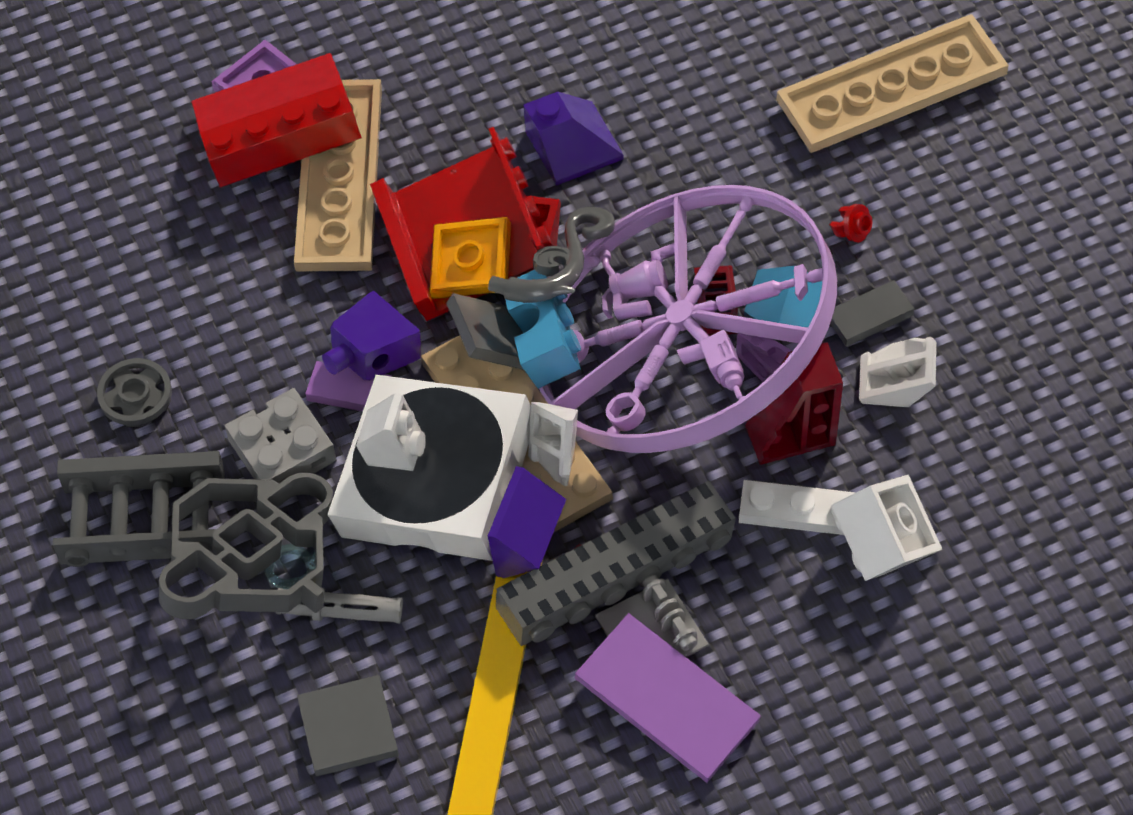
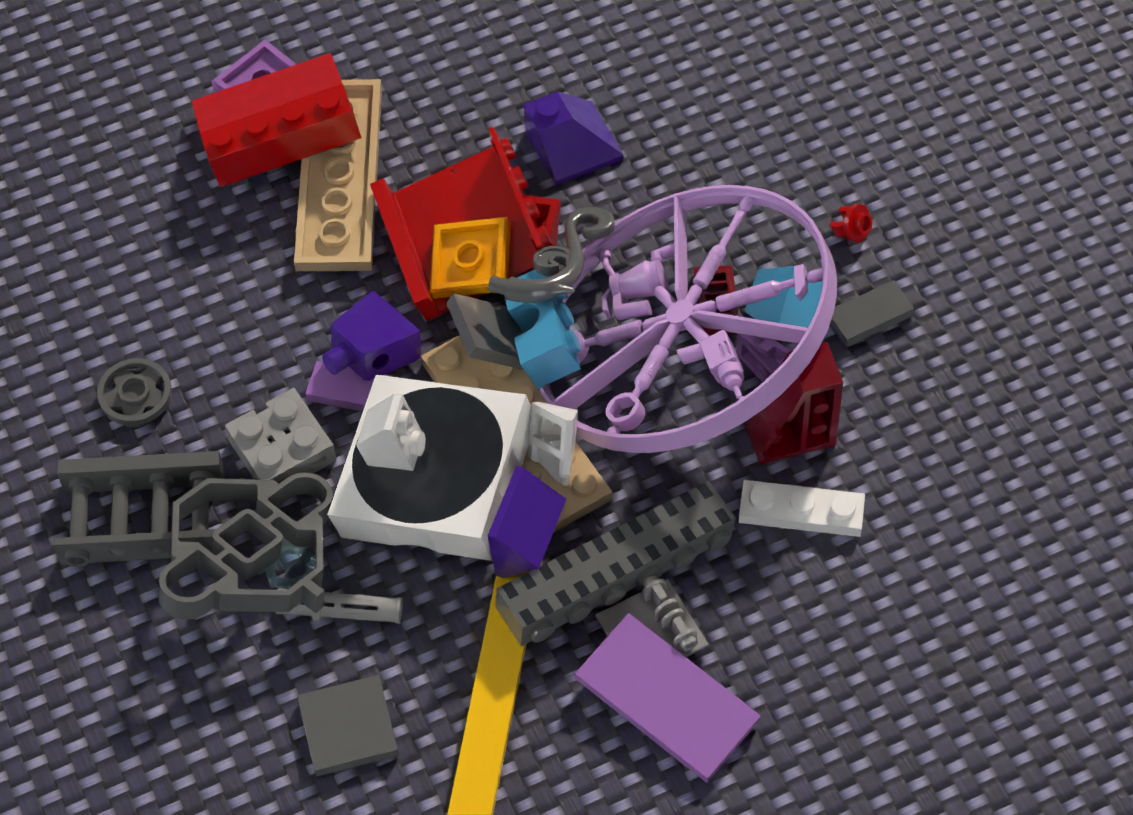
tan plate [777,14,1009,153] -> none
white slope [831,475,942,581] -> none
white slope [859,337,936,407] -> none

